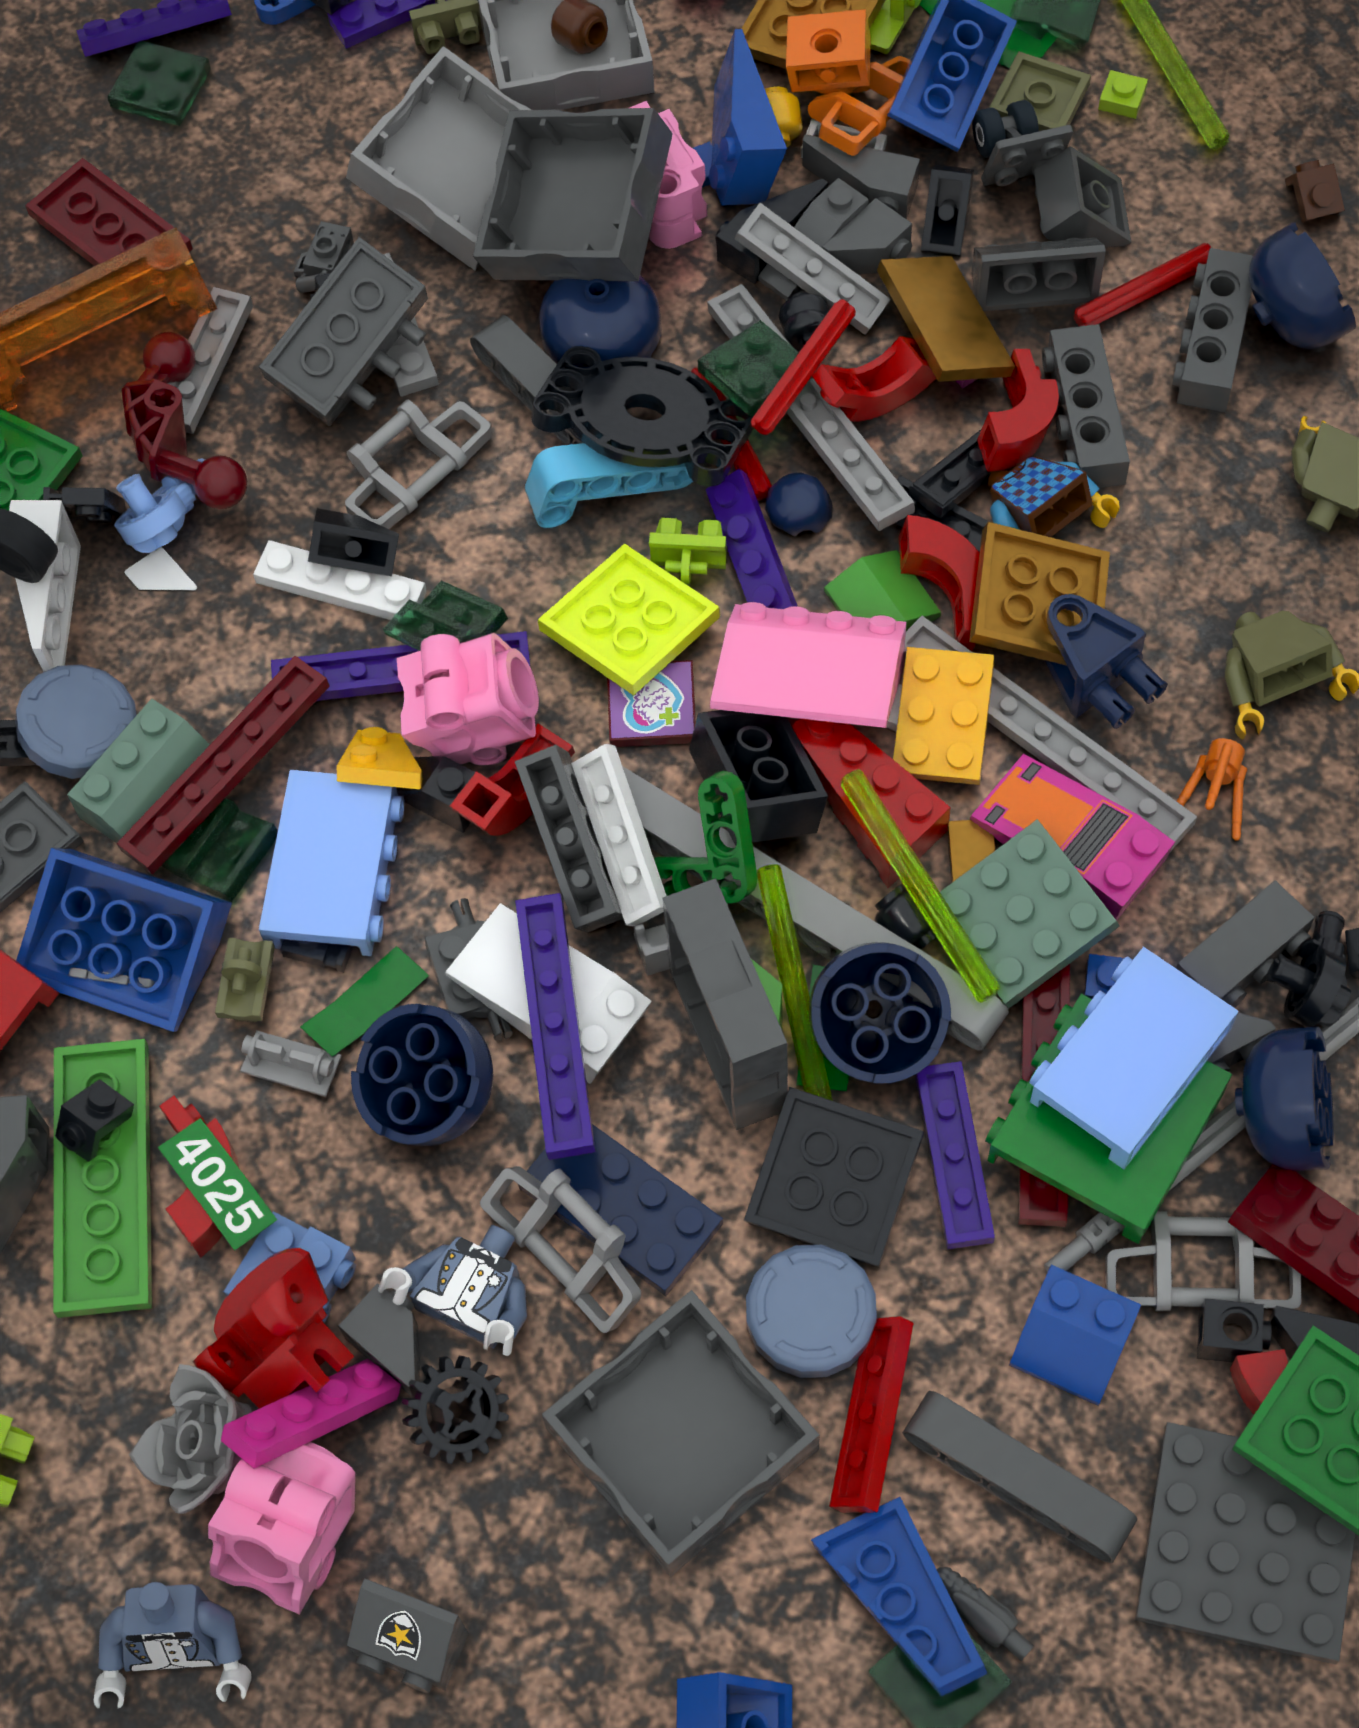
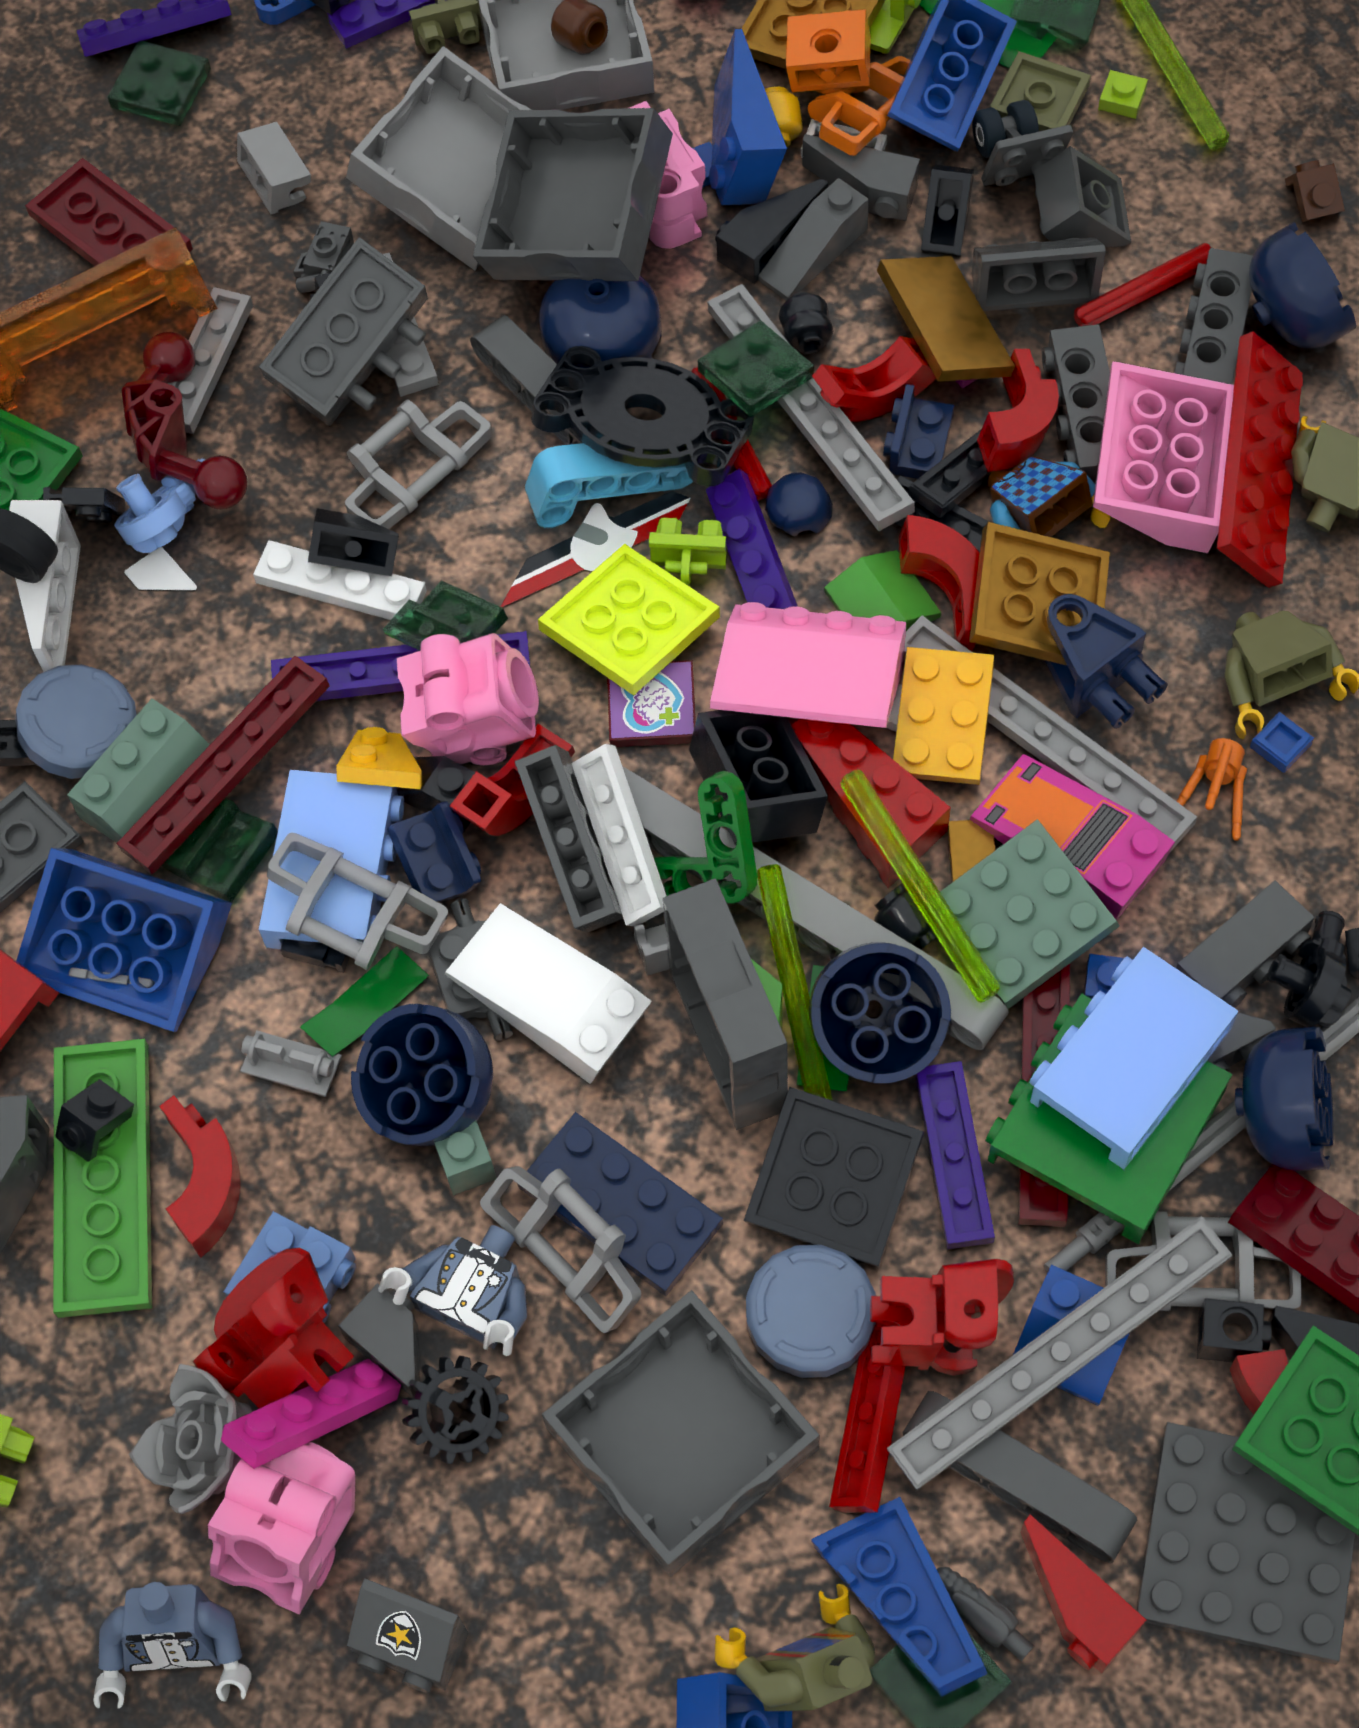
green sticker [158,1118,277,1251] -> none
olive hips [215,938,275,1022] -> none
dark purple plate [515,893,596,1160] -> none
light grey plate [734,203,891,335] -> none
red axle [751,299,856,435] -> none
dark grey slope [822,198,912,274] -> none
none -> light grey hinge [237,122,311,215]
none -> light grey bar [267,833,448,970]
none -> dark blue bracket [387,801,481,903]
none -> sand green brick [434,1120,497,1196]
none -> sticker [499,491,691,609]
none -> olive torso [715,1584,875,1711]
none -> red piece [870,1259,1014,1376]
none -> dark blue bracket [883,384,954,479]
none -> light grey tile [887,1216,1233,1491]
none -> red slope [1020,1514,1146,1674]
none -> bright pink slope [1093,361,1234,553]
none -> red plate [1217,331,1303,588]
none -> blue tile [1250,712,1314,773]

